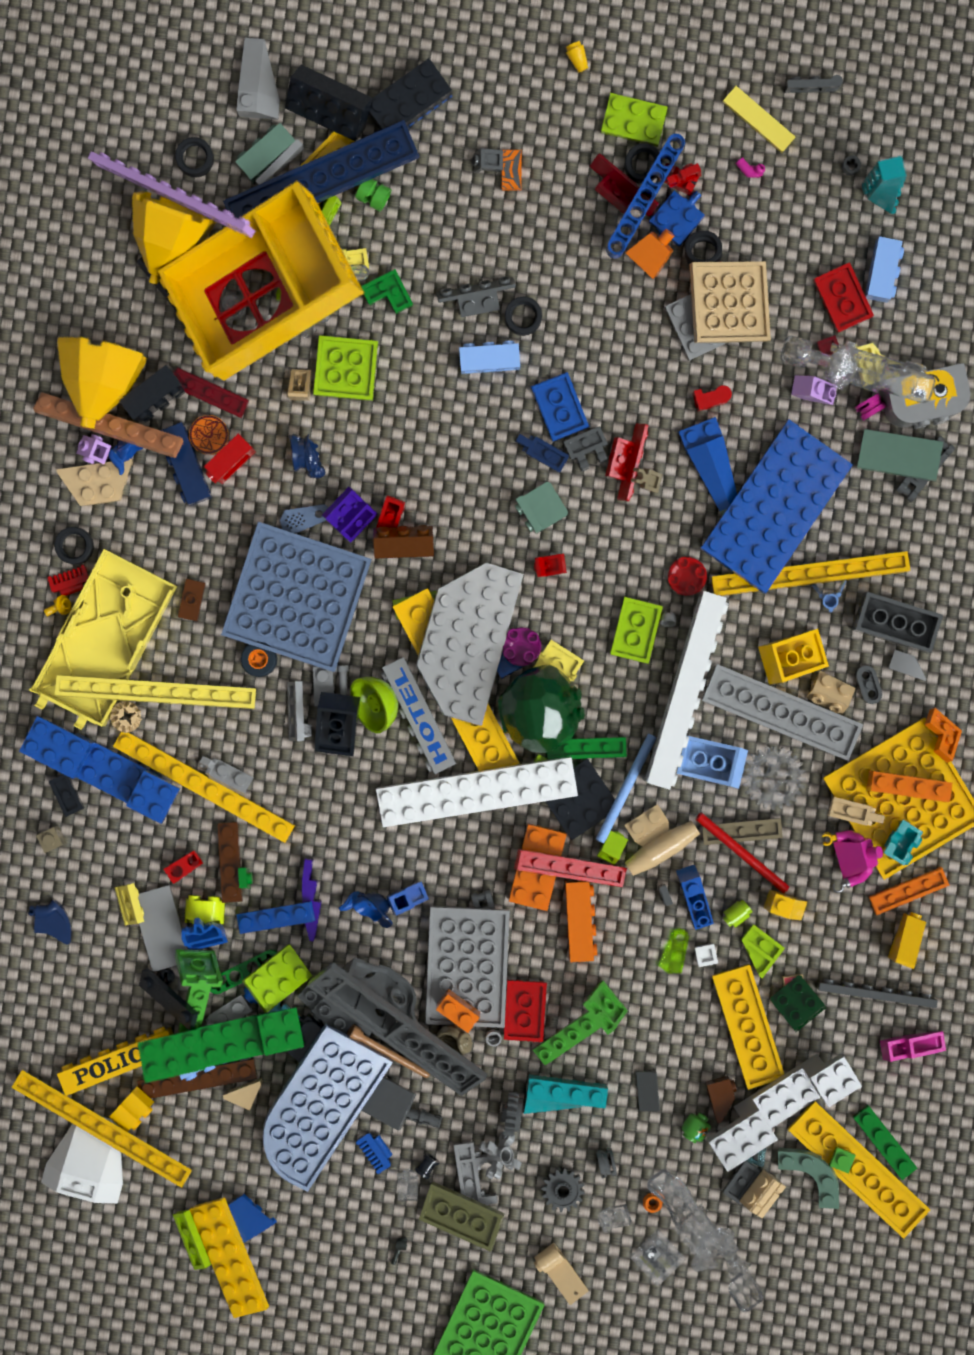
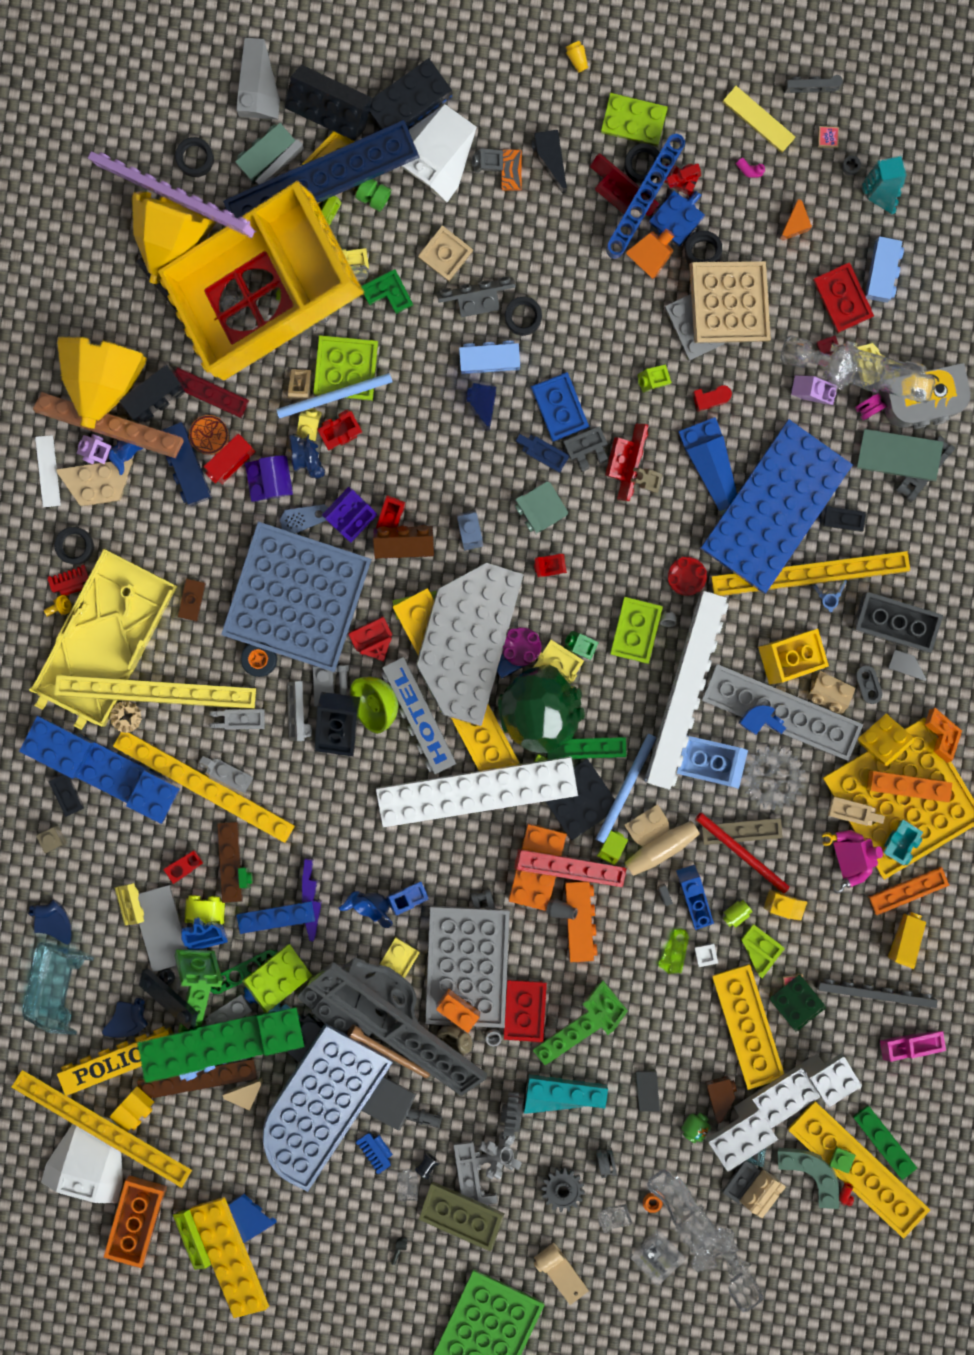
none -> clear light blue windscreen [22,942,94,1035]
none -> white sticker [35,435,61,507]
none -> dark blue arm [102,998,148,1038]
none -> orange brick [103,1175,167,1268]
none -> light grey hinge [209,709,265,729]
none -> dark purple brick [245,456,293,502]
none -> light blue piece [276,373,392,419]
none -> light yellow bracket [297,408,322,441]
none -> red cylinder [317,409,363,450]
none -> red slope [348,616,392,662]
none -> light yellow plate [379,937,420,978]
none -> white wedge [398,104,477,203]
none -> tan plate [418,225,473,282]
none -> sand blue torso [457,510,483,551]
none -> clear blue slope [466,383,497,431]
none -> black slope [531,130,567,193]
none -> dark grey cone [547,898,578,920]
none -> bracket [564,631,599,660]
none -> lime bracket [637,365,672,393]
none -> blue brick [738,705,786,735]
none -> orange slope [780,199,812,241]
none -> tile [818,126,839,148]
none -> black plate [823,507,866,532]
none -> red arm [839,1182,854,1206]
none -> yellow plate [857,713,915,767]

